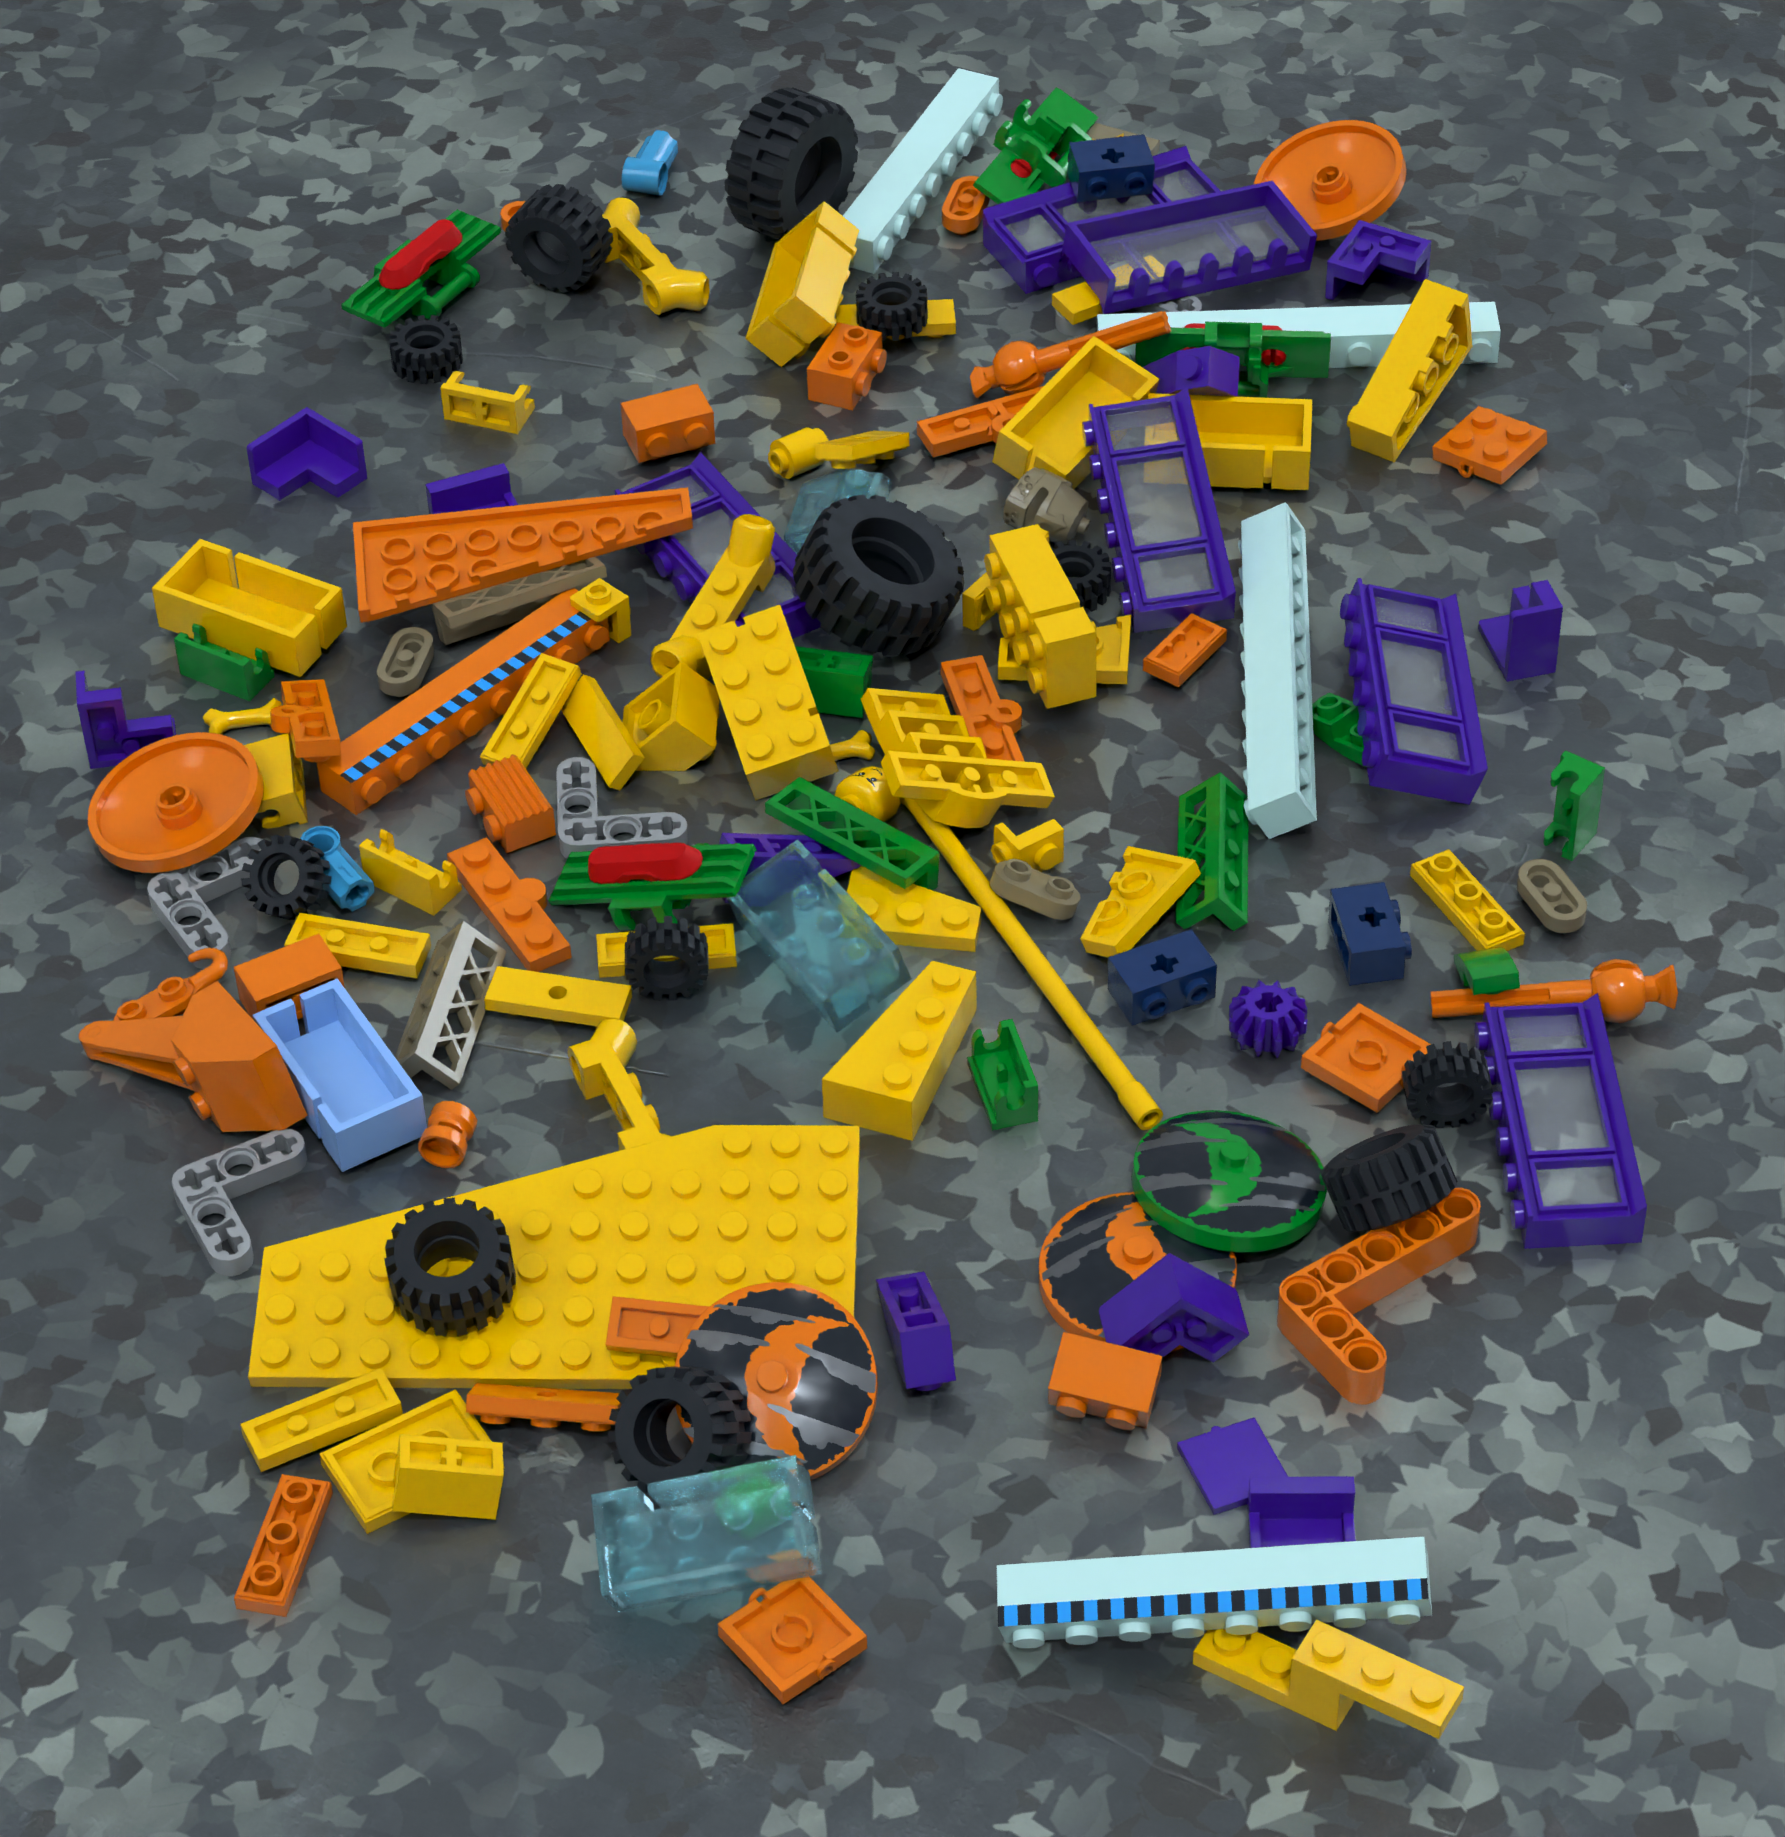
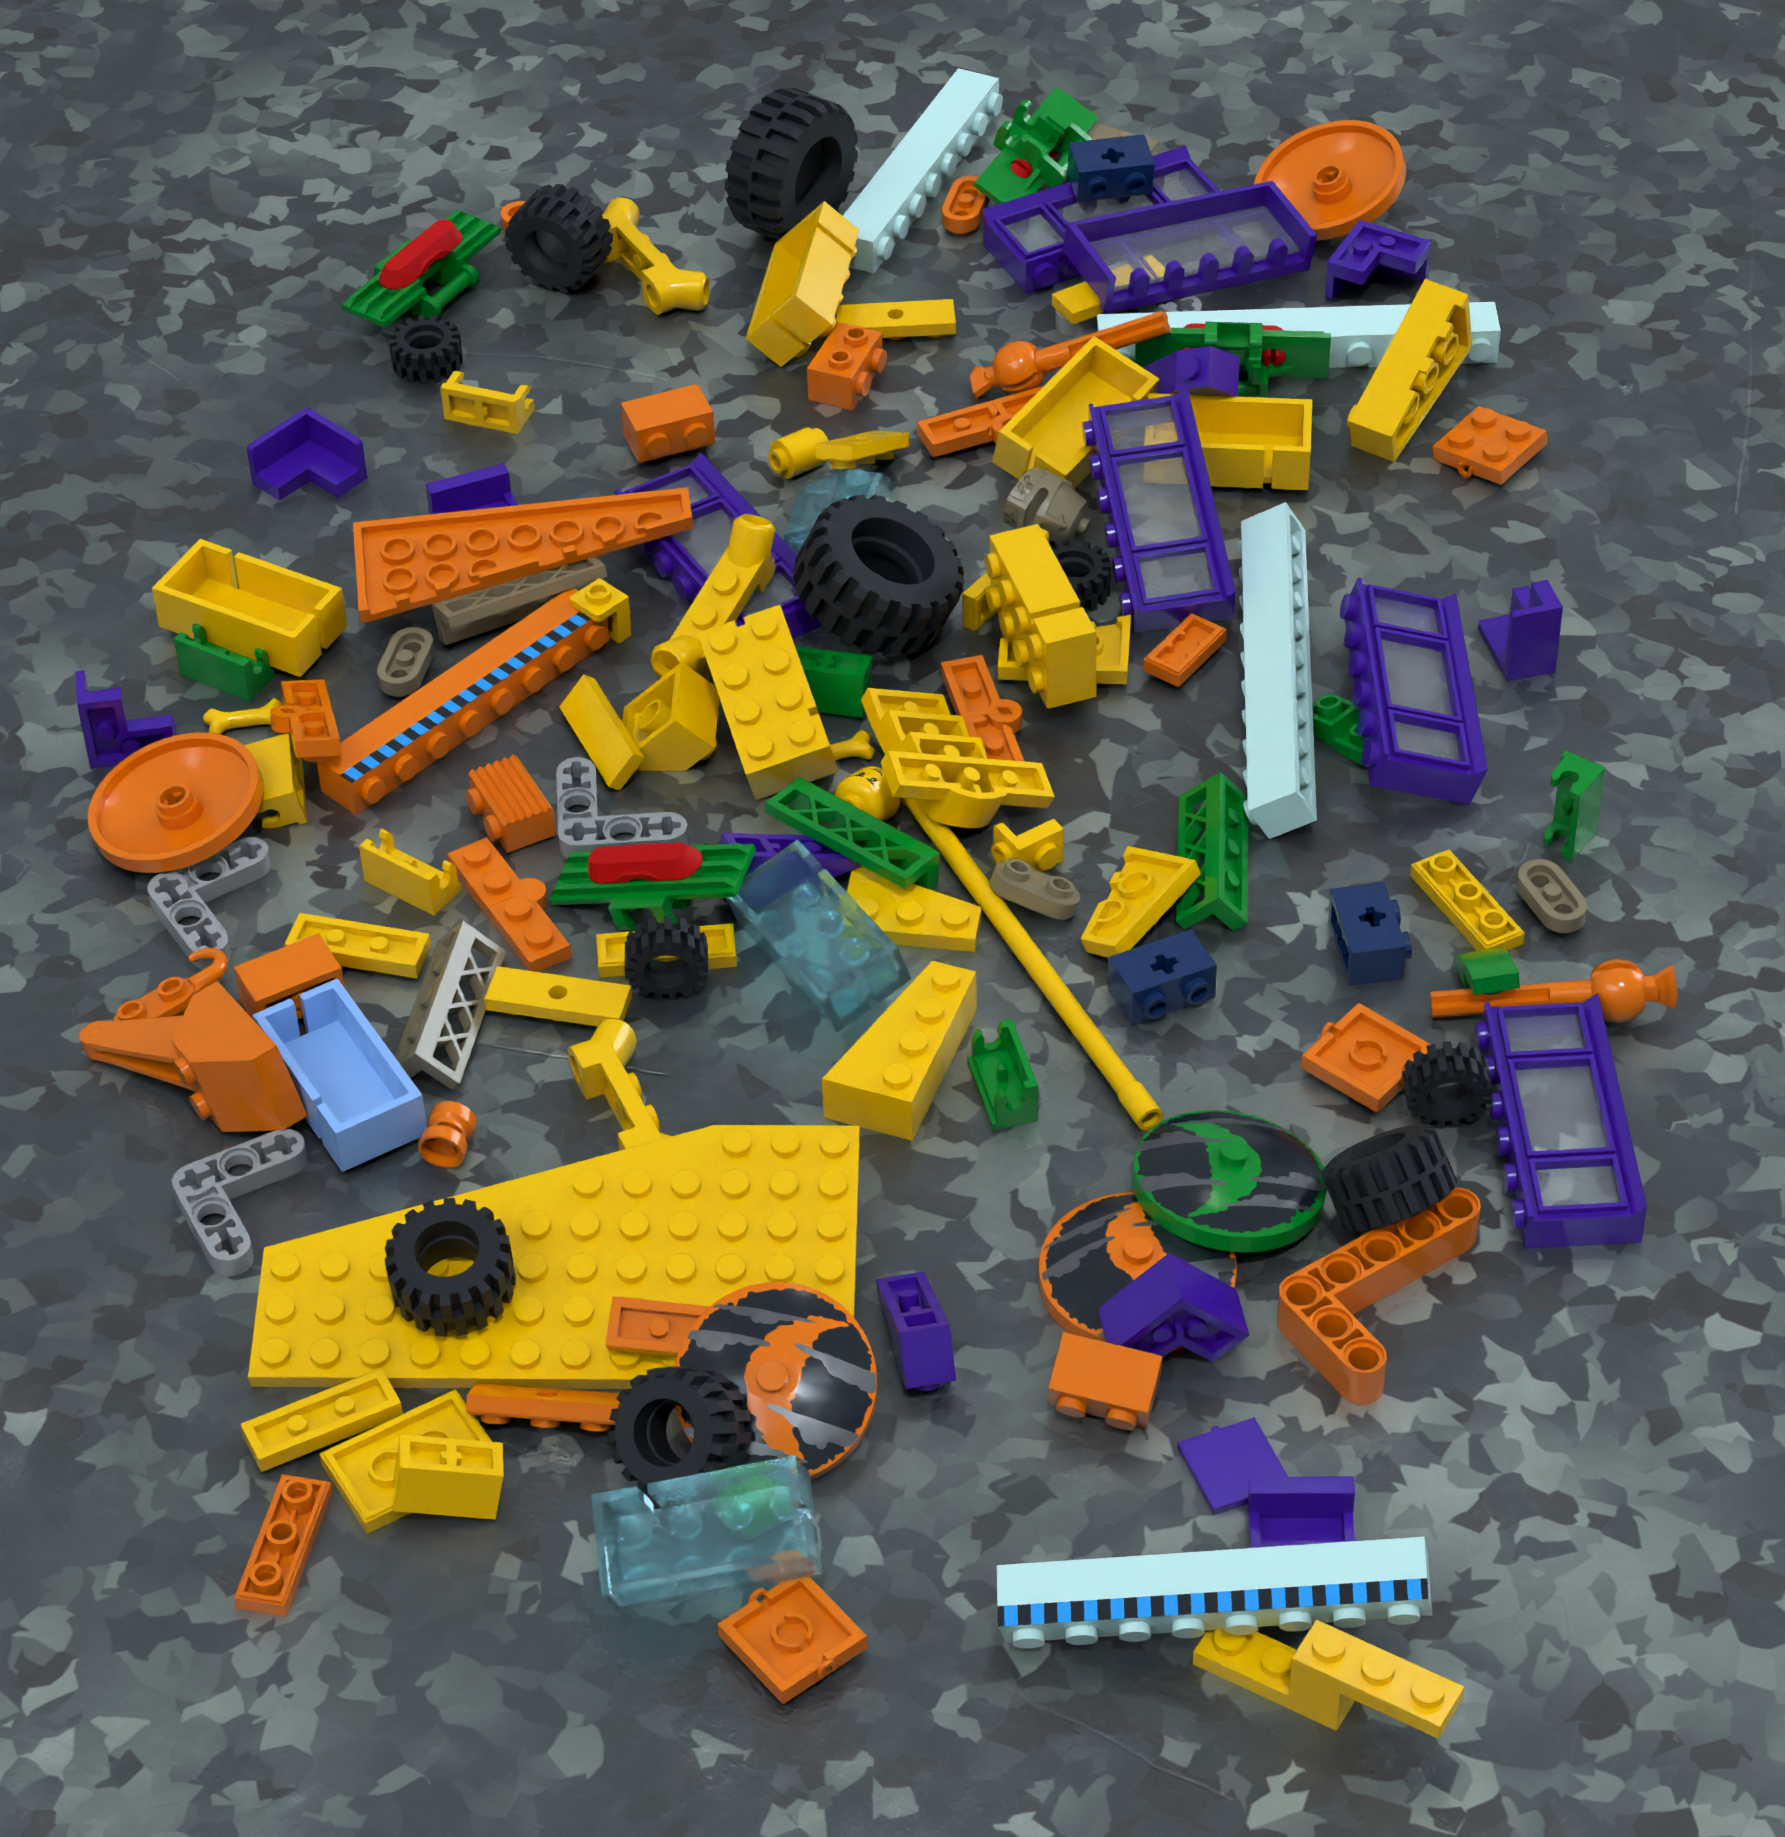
black tyre [241,835,332,920] -> none
dark azure piece [300,826,375,912] -> none
yellow tile [480,653,582,769] -> none
dark azure piece [622,130,678,195] -> none
black tyre [856,272,928,341] -> none
dark purple gear [1229,979,1308,1058] -> none

